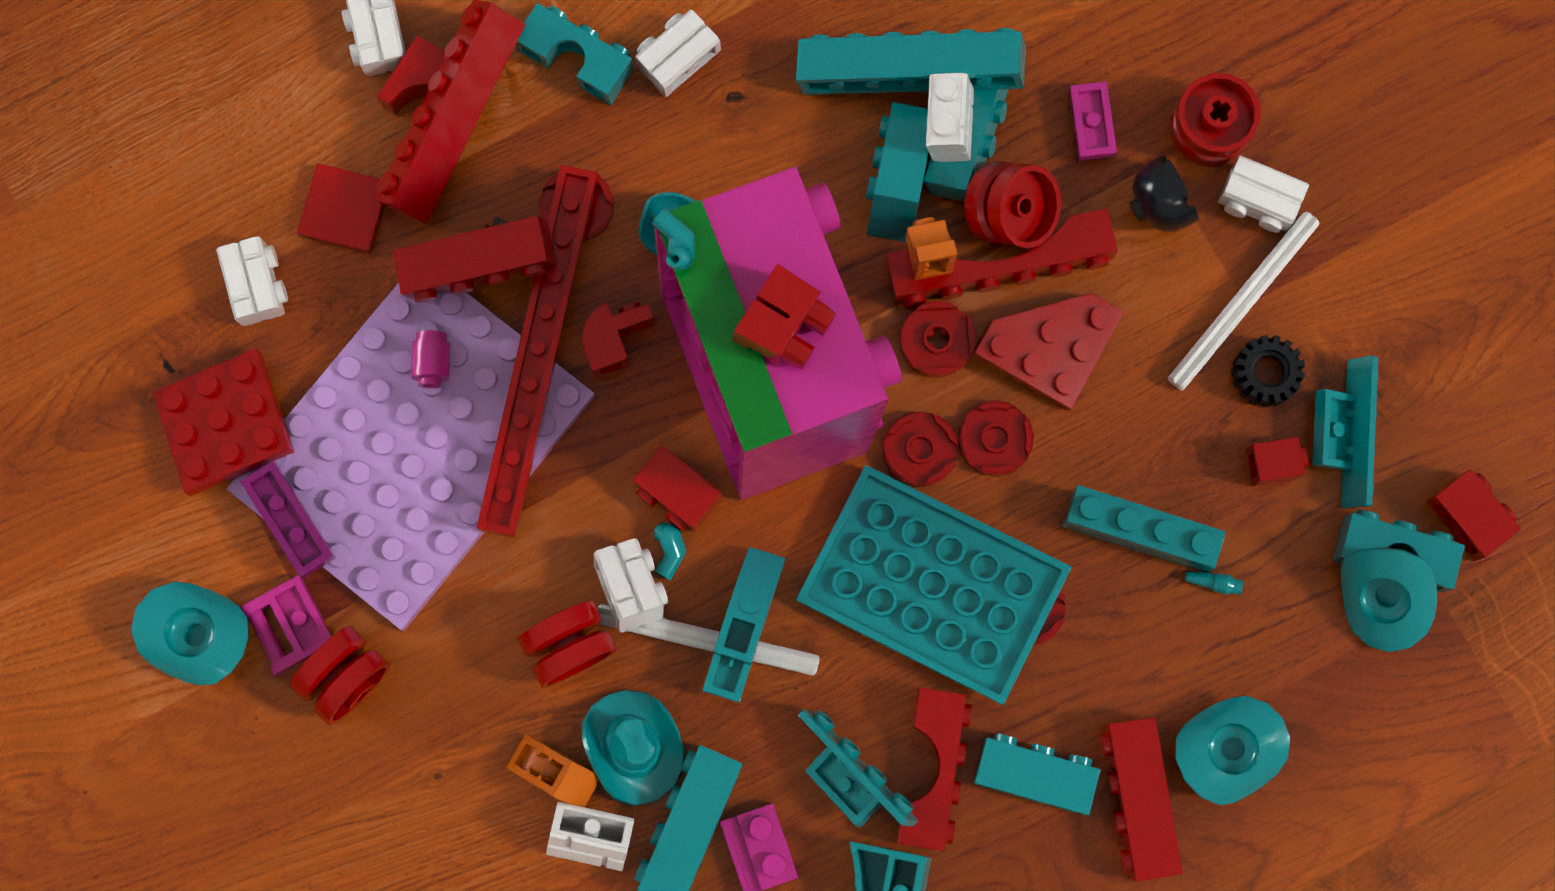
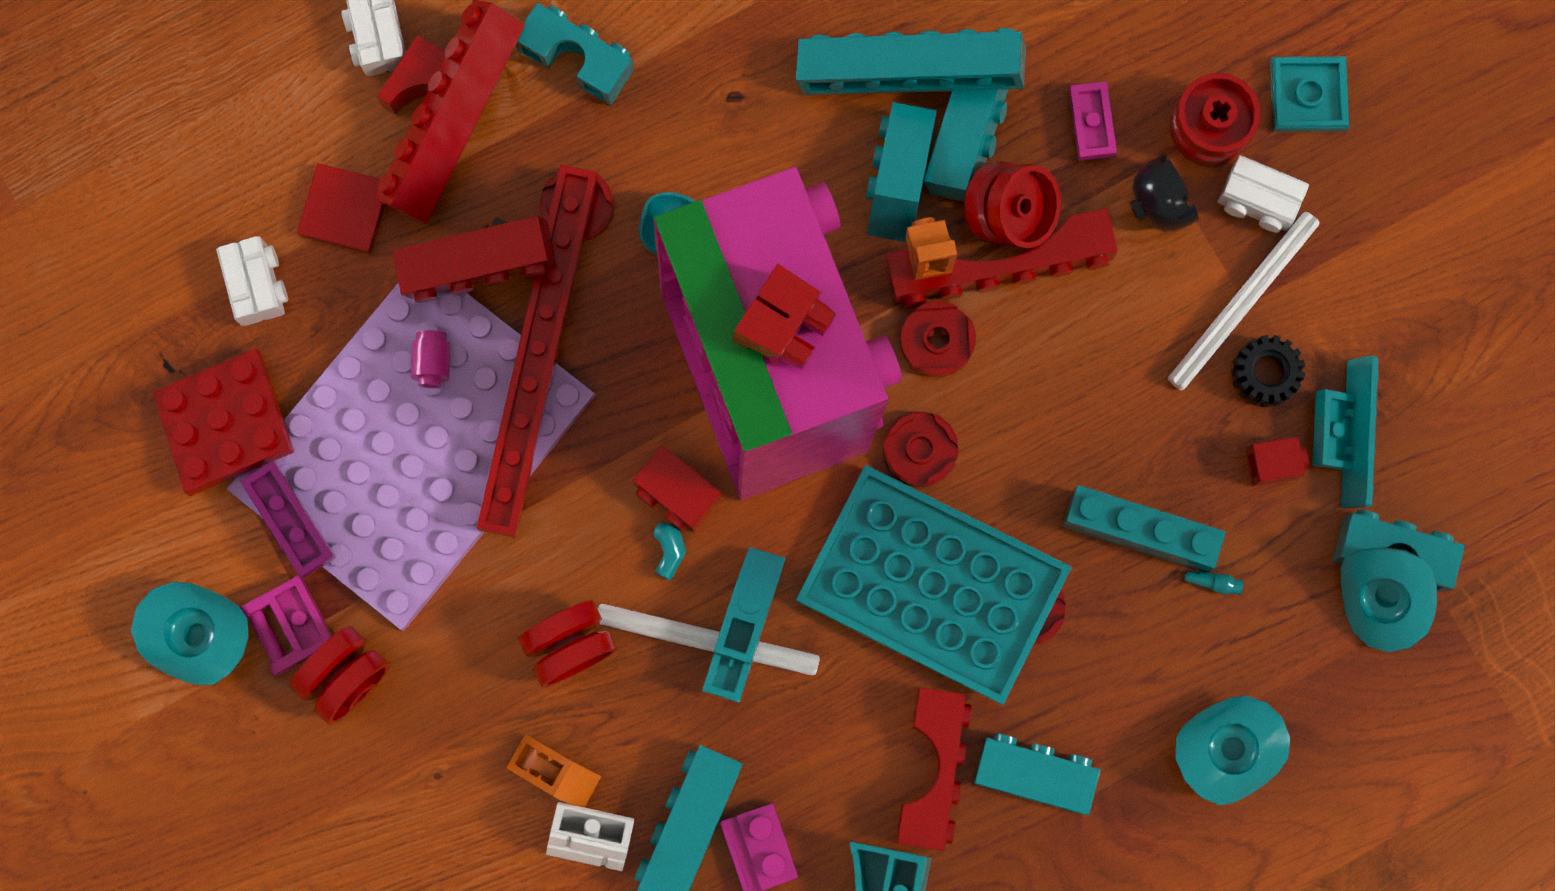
teal hat [581,690,685,806] -> none
red brick [582,302,655,378] -> none
white brick [594,538,668,633] -> none
white brick [635,9,721,97] -> none
teal arm [652,209,695,270] -> none
teal bracket [798,709,918,827] -> none
white brick [926,73,974,162] -> none
red tile [958,400,1034,477] -> none
red plate [972,293,1123,410] -> none
red brick [1100,717,1183,882] -> none
red brick [1425,469,1521,561] -> none
none -> teal tile [1270,56,1349,132]

